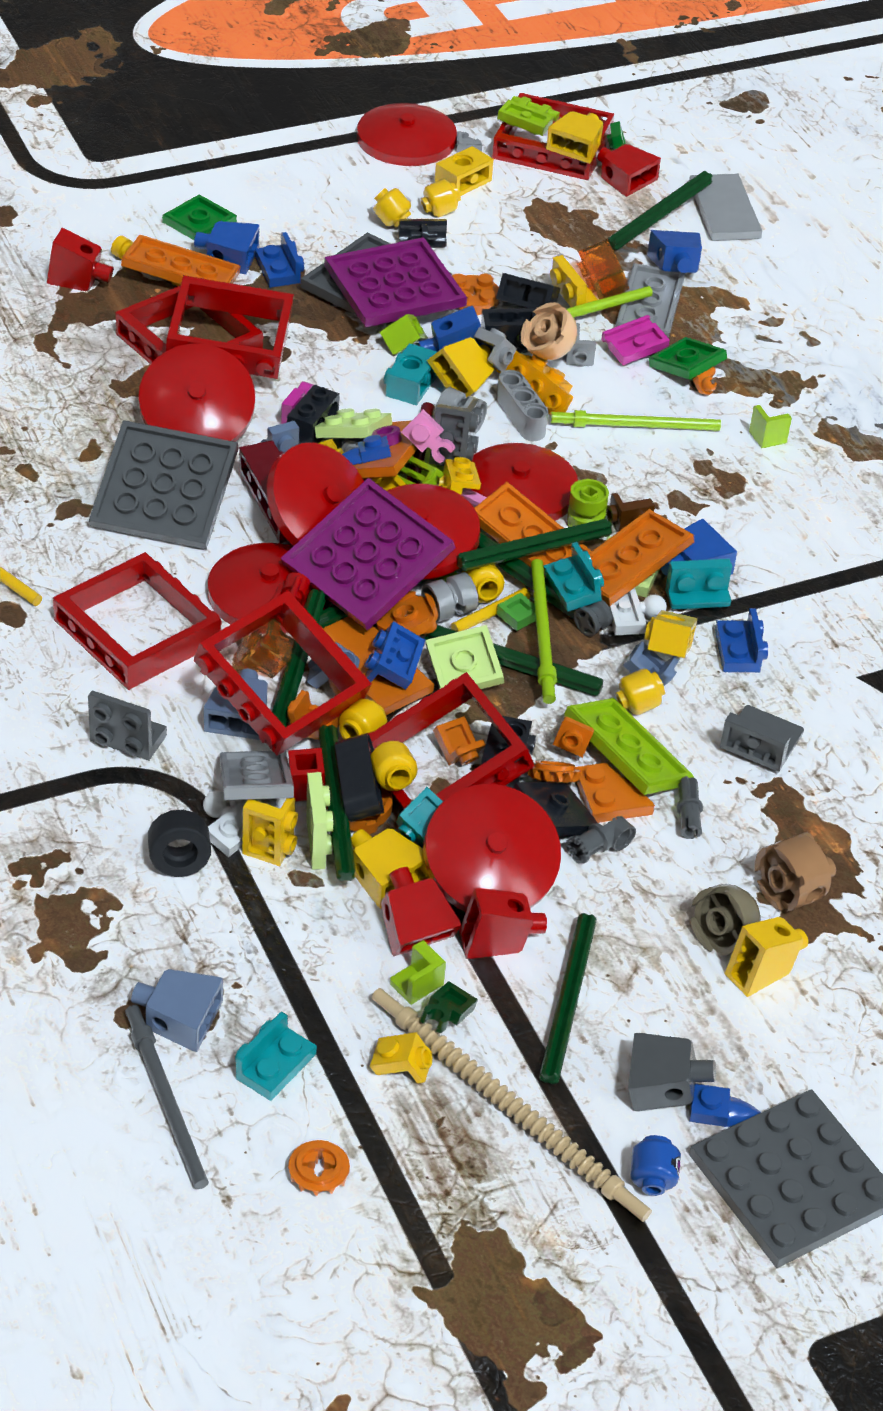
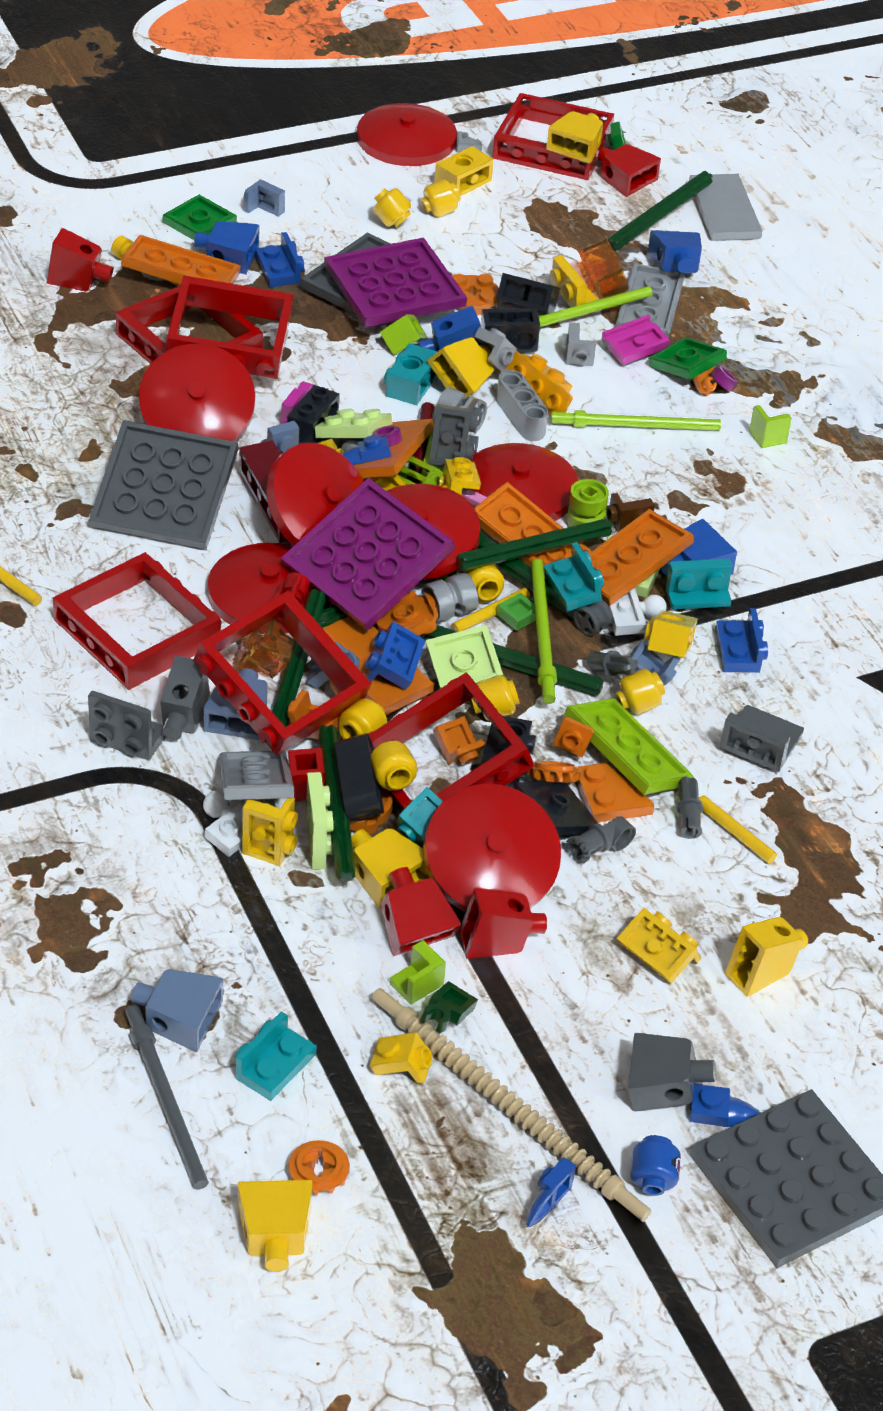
black tyre [148,810,211,877] -> none
black hips [399,219,447,247] -> none
bright pink plate [401,409,455,463] -> none
lime plate [497,96,560,136] -> none
light nougat cylinder [520,302,578,360] -> none
dark green axle [539,913,597,1085] -> none
dark tan cylinder [690,884,761,956] -> none
medium nougat brick [754,832,836,912] -> none
none -> dark grey torso [160,655,210,740]
none -> yellow torso [238,1180,313,1272]
none -> sand blue bracket [243,179,285,217]
none -> yellow head [471,675,520,721]
none -> blue plate [526,1157,576,1227]
none -> dark grey axle [587,651,638,676]
none -> yellow bracket [616,907,702,984]
none -> yellow bar [699,795,777,864]
none -> magenta tile [711,365,738,392]

